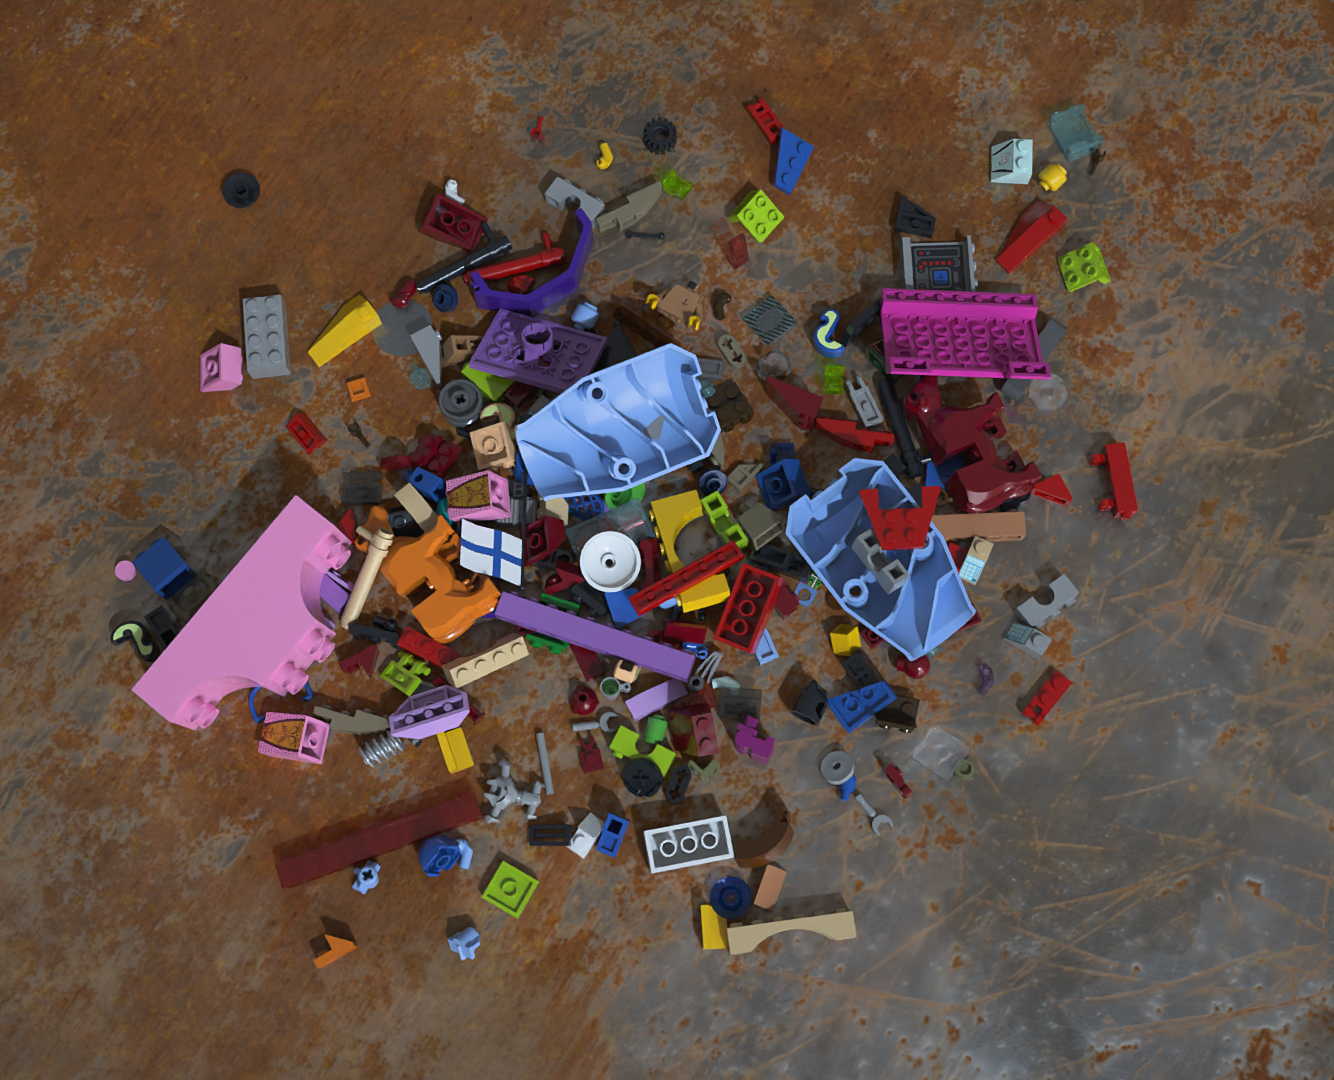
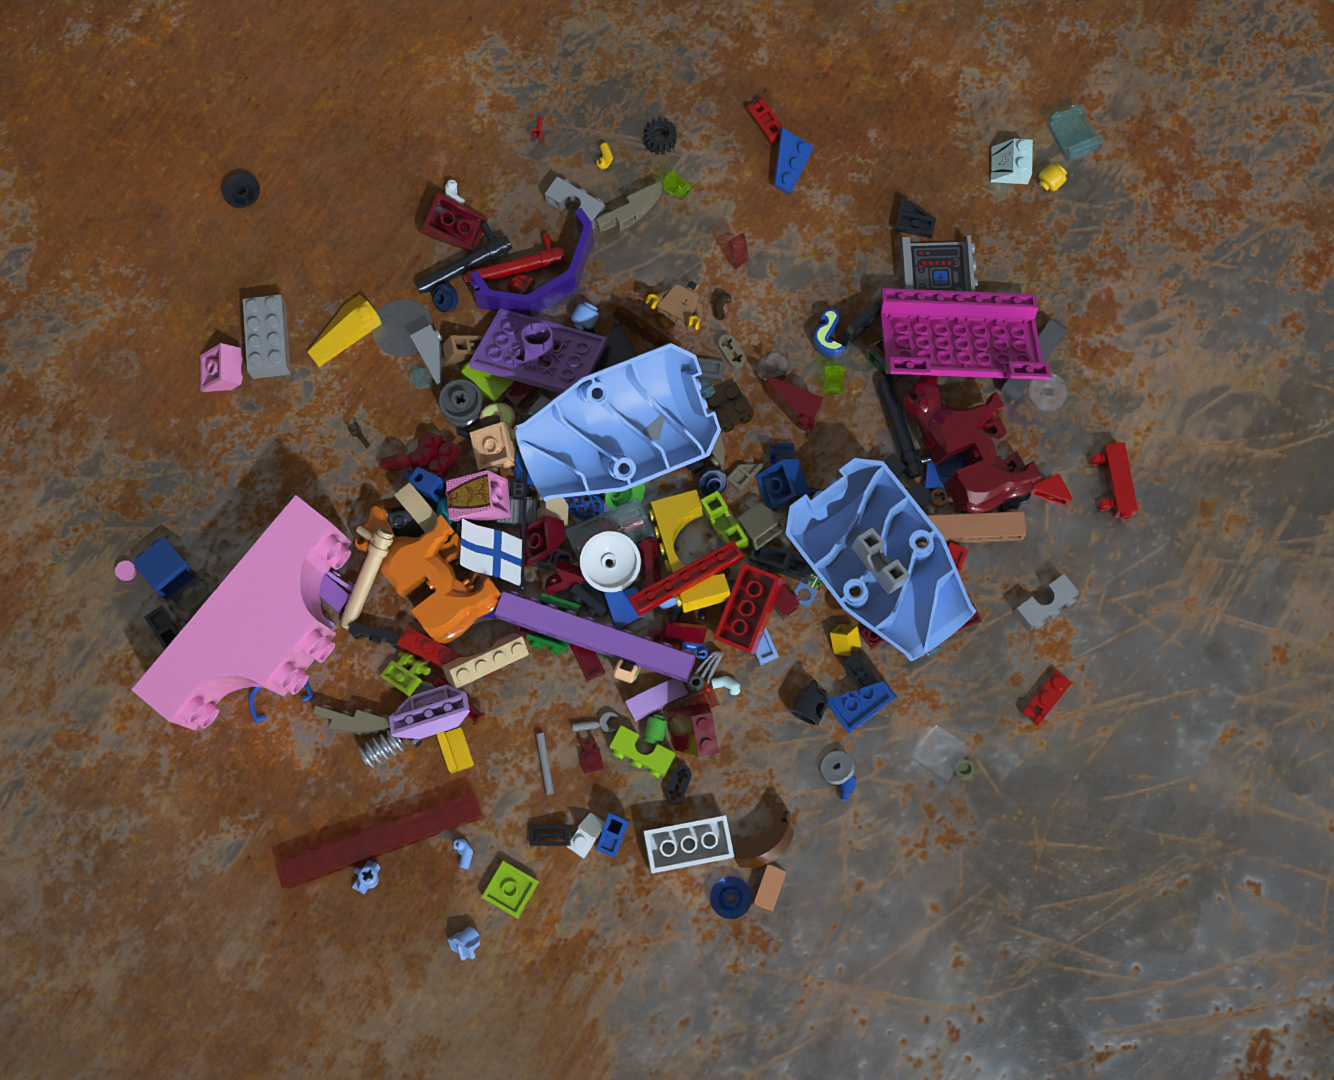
black animal [110,620,160,662] -> none
slope [258,712,330,764] -> none
red slope [285,413,327,455] -> none
orange slope [313,934,358,969] -> none
red slope [335,509,359,544] -> none
dark red slope [338,644,380,678] -> none
clear smoke plate [341,470,383,505] -> none
orange tile [346,377,371,402] -> none
black arm [372,615,398,633] -> none
dark red arm [391,280,417,309] -> none
blue cylinder [418,835,460,877] -> none
light grey piece [483,757,545,824] -> none
dark red piece [569,685,599,715] -> none
piece [600,677,631,700] -> none
black tile [622,757,663,797] -> none
black hinge [626,231,665,240] -> none
olive panel [688,759,720,785] -> none
yellow panel [700,905,728,950] -> none
clear smoke plate [719,686,762,720] -> none
tan arch [726,908,857,955] -> none
lime bracket [727,189,784,243] -> none
magenta hips [735,715,775,765] -> none
tile [743,295,797,347] -> none
red slope [815,416,894,453] -> none
light grey hinge [844,375,884,429] -> none
light grey piece [855,793,893,836] -> none
red wing [859,486,940,550] -> none
dark brown bracket [875,694,920,733] -> none
dark red plate [883,764,913,799] -> none
dark red piece [897,655,931,679] -> none
slope [959,536,994,585] -> none
clear purple arm [976,664,995,696] -> none
red wedge [996,201,1068,274] -> none
light grey slope [1003,622,1052,661] -> none
lime bracket [1058,242,1111,292] -> none
dark brown hand [1088,148,1106,176] -> none

